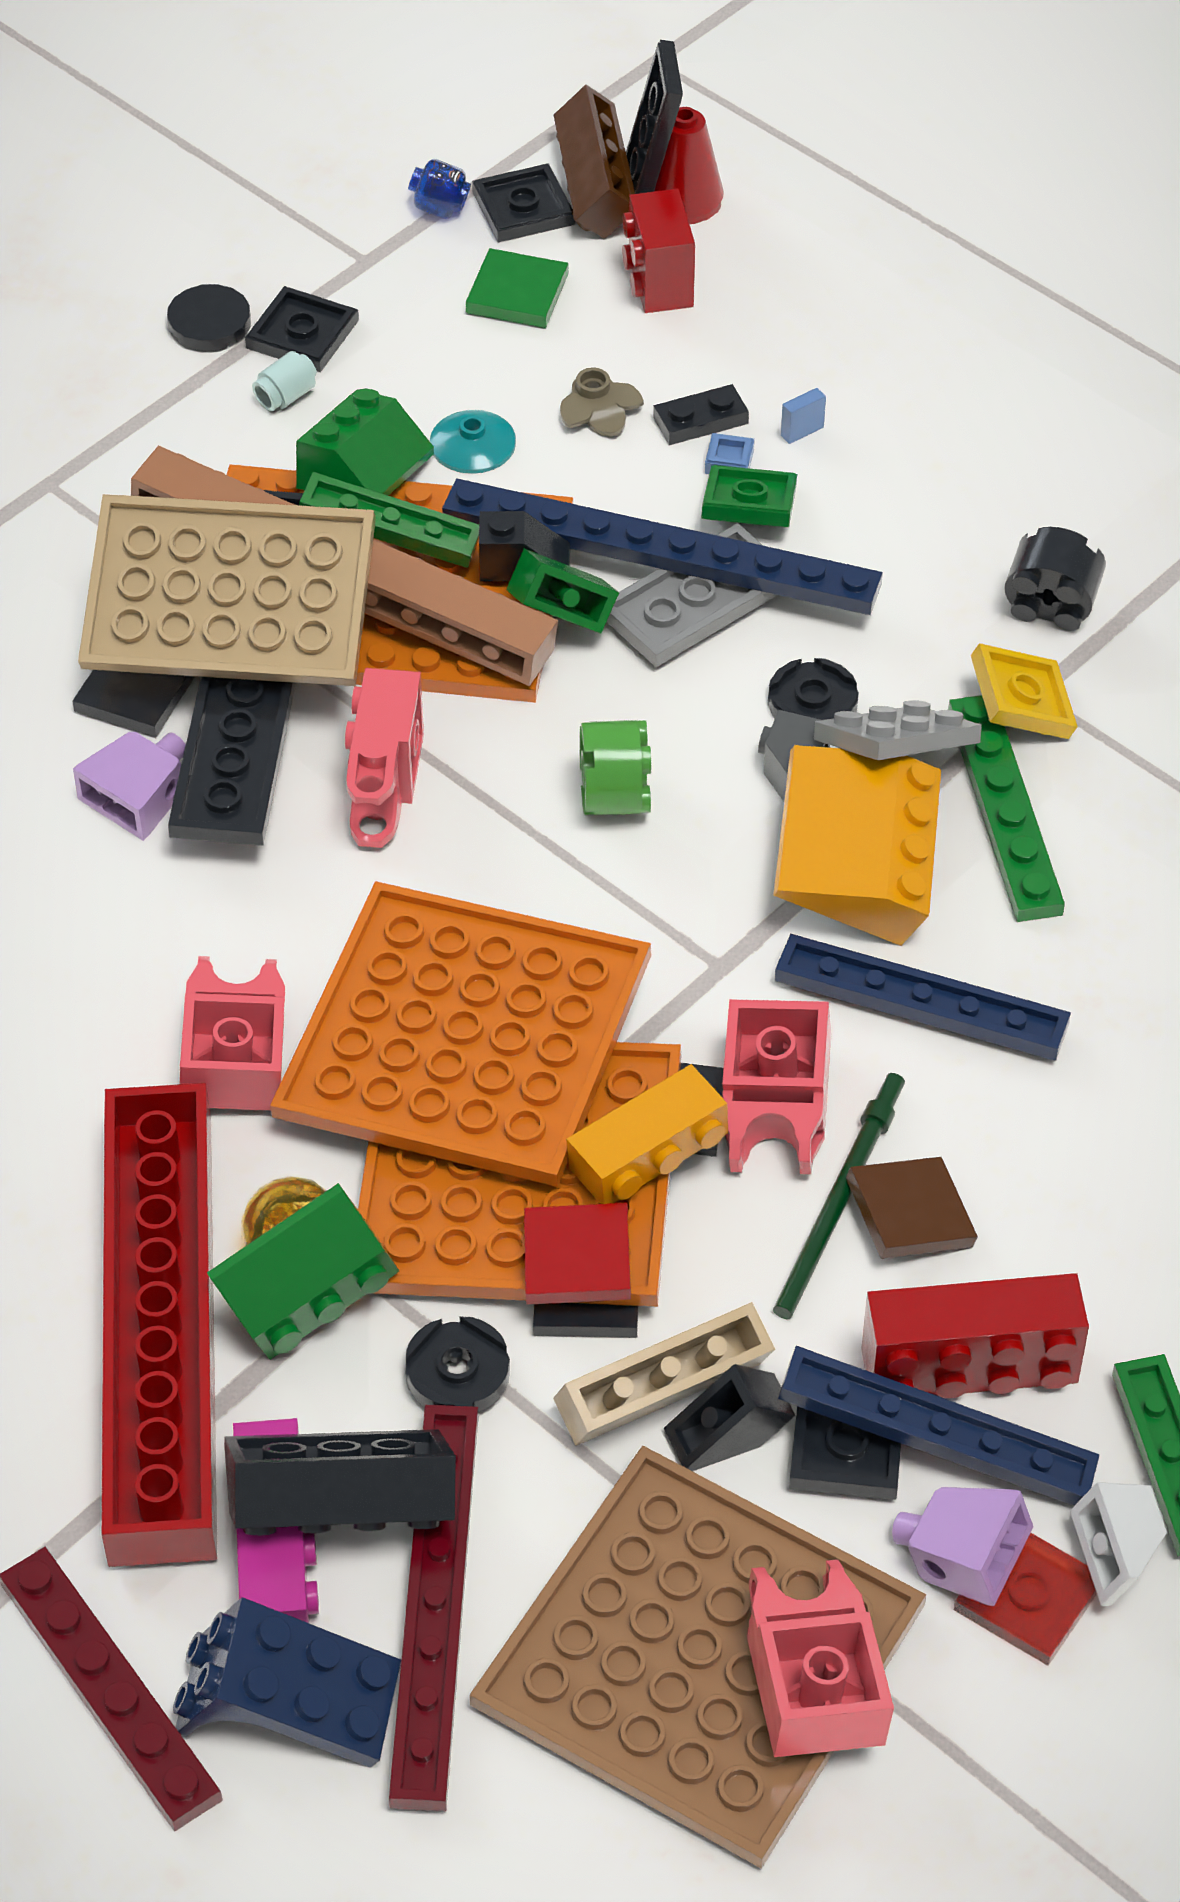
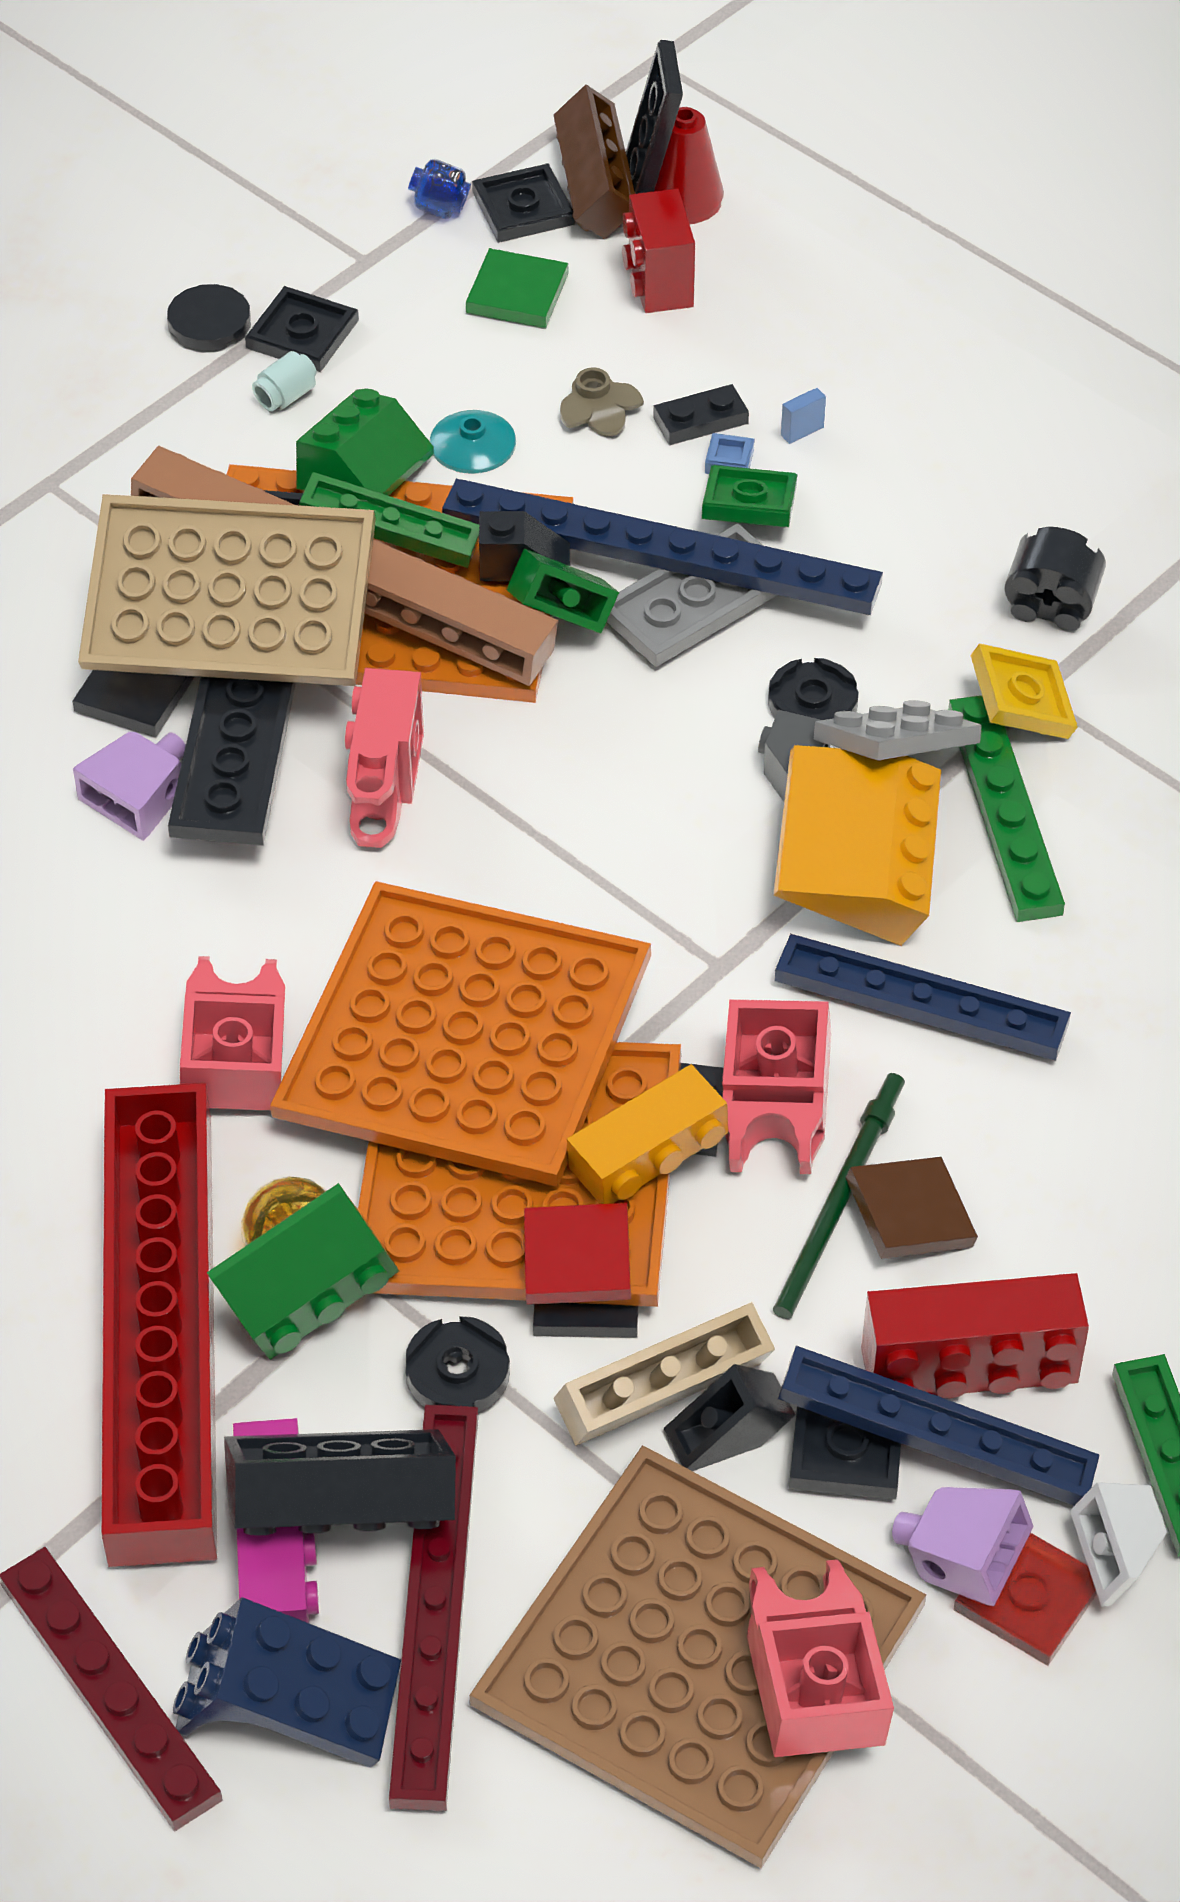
bright green brick [579,720,652,815] -> none

